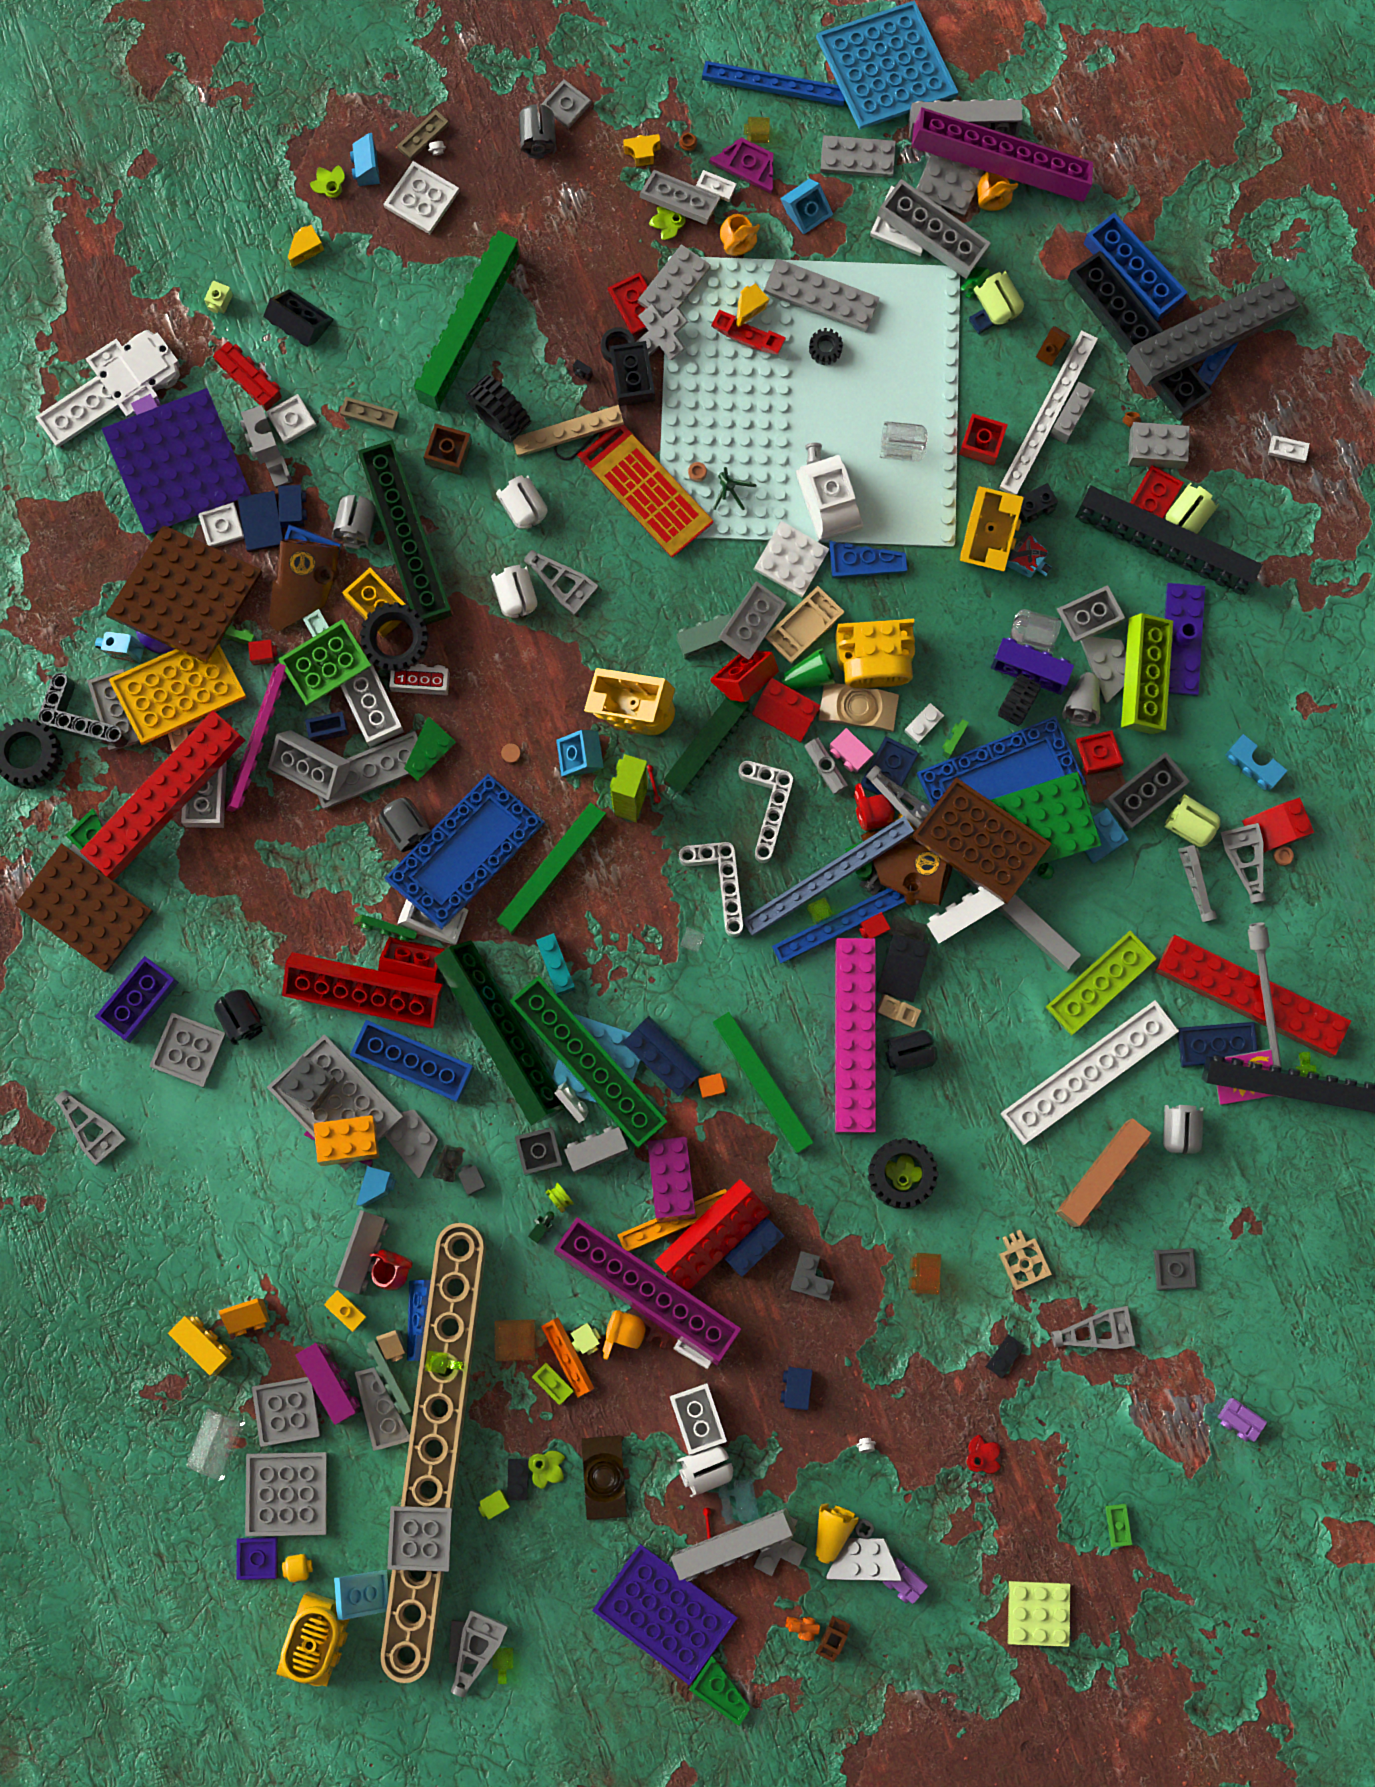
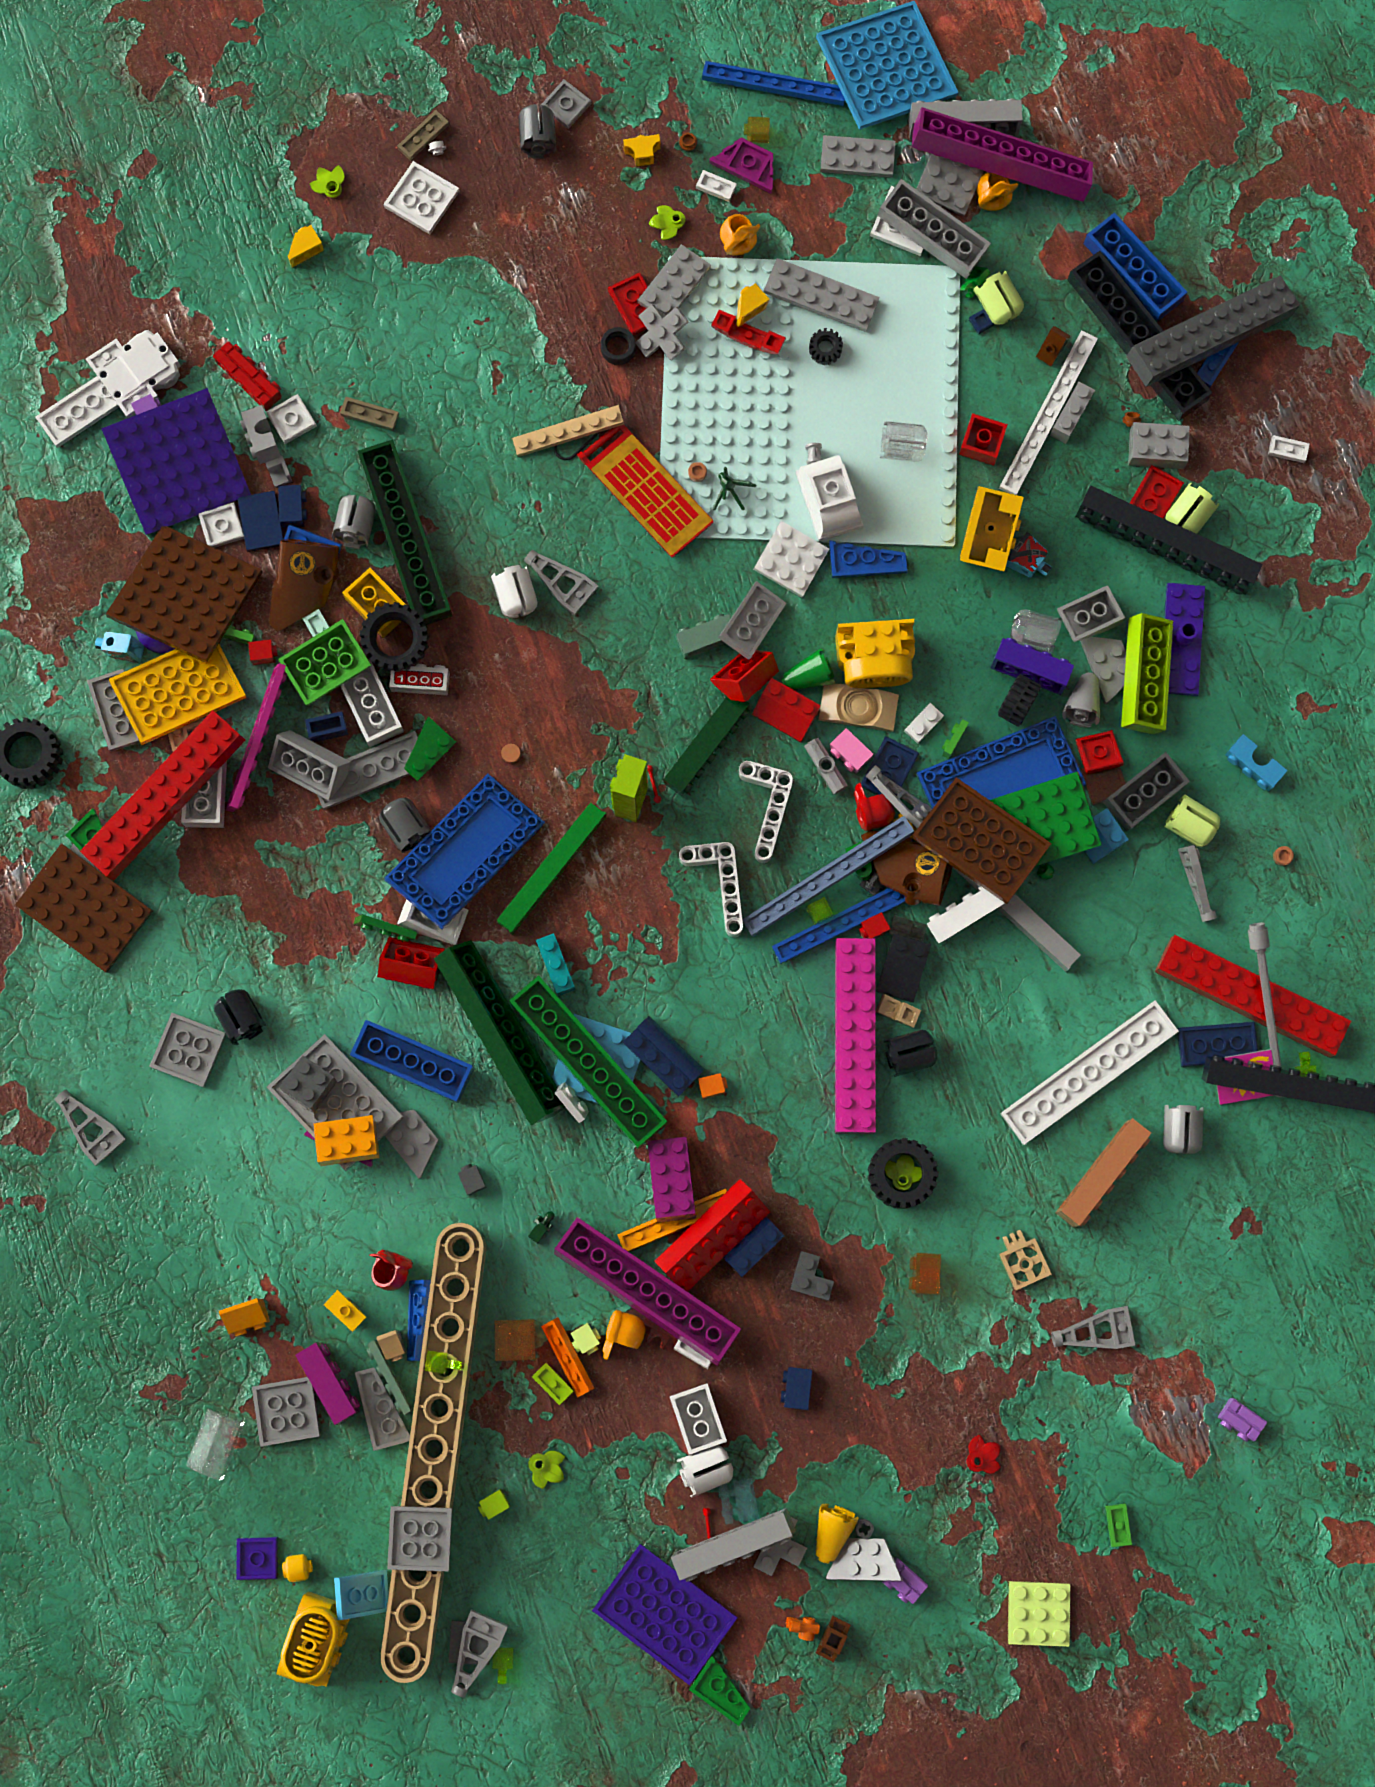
black beam [38,673,129,748] -> none
dark purple brick [95,956,179,1043] -> none
yellow brick [168,1316,234,1376] -> none
yellowish green brick [204,281,233,314] -> none
light grey plate [245,1452,327,1536] -> none
black slope [263,289,333,347] -> none
red brick [282,952,443,1029] -> none
light grey slope [334,1210,389,1295] -> none
dark azure slope [350,133,380,186] -> none
dark azure slope [356,1166,396,1208] -> none
green brick [414,230,520,411] -> none
reddish brown brick [423,423,472,475] -> none
clear smoke hips [433,1145,464,1182] -> none
black tyre [465,375,531,443] -> none
white cylinder [496,475,547,529] -> none
black plate [507,1459,529,1500] -> none
dark grey brick [515,1127,563,1176] -> none
lime wheel [545,1182,574,1213] -> none
dark azure slope [556,730,604,777] -> none
light grey brick [564,1126,629,1174] -> none
black plate [573,359,593,381] -> none
dark brown slope [582,1435,627,1520] -> none
yellow brick [584,668,675,735] -> none
black slope [609,341,655,407] -> none
light grey plate [639,170,721,225] -> none
clear plate [680,927,705,953] -> none
green tile [713,1012,814,1153] -> none
tan slope [765,586,844,664] -> none
dark azure slope [780,179,833,234] -> none
white plate [857,1438,876,1453] -> none
black plate [985,1334,1025,1378] -> none
black brick [1019,483,1058,524] -> none
lime plate [1045,930,1157,1036] -> none
dark grey tile [1153,1248,1197,1290] -> none
light grey plate [1221,823,1266,904] -> none
red slope [1242,797,1314,853] -> none

